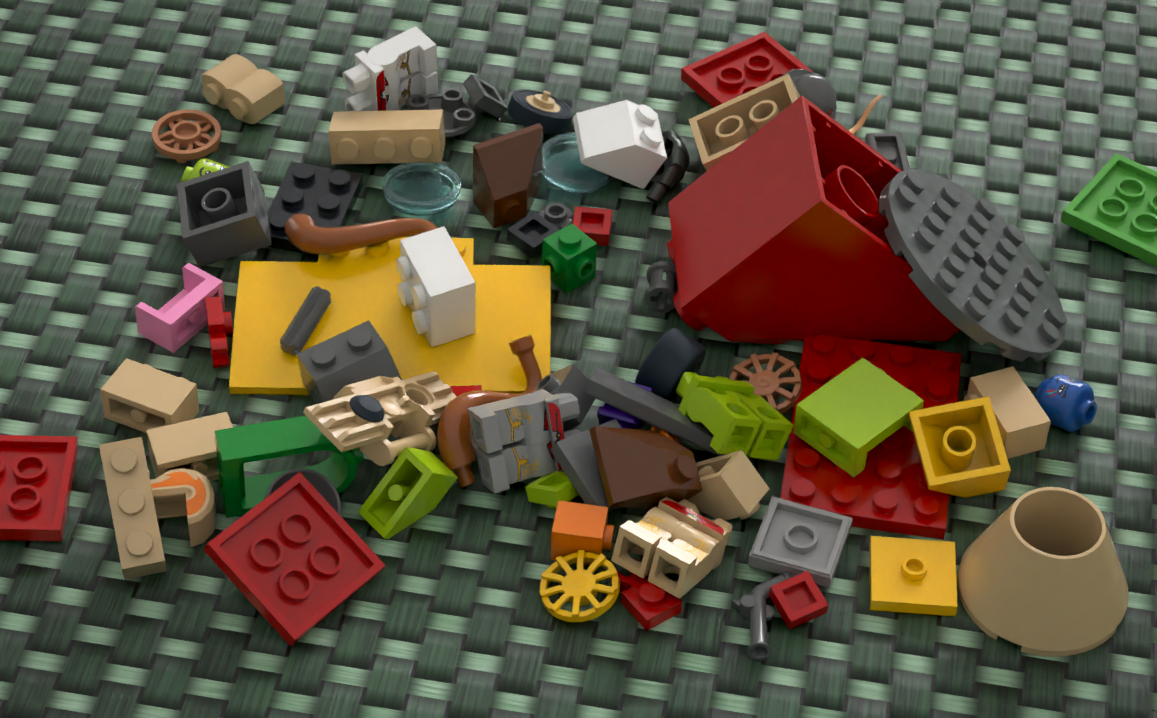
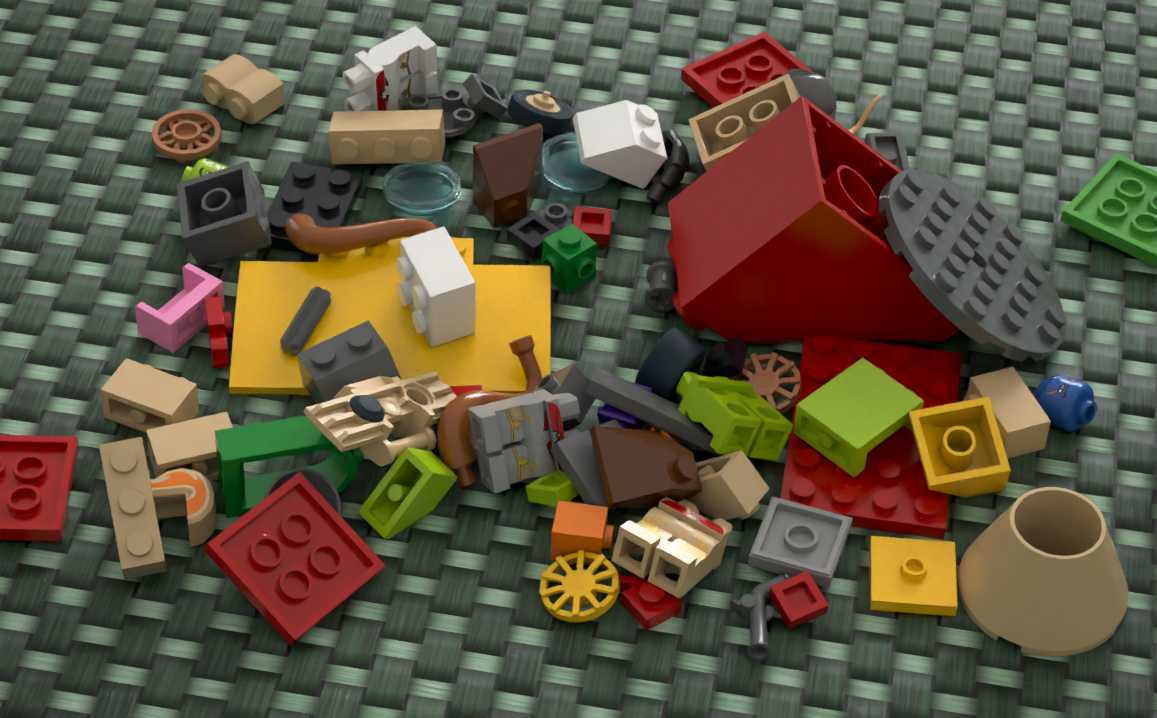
none -> black plate [702,336,748,379]

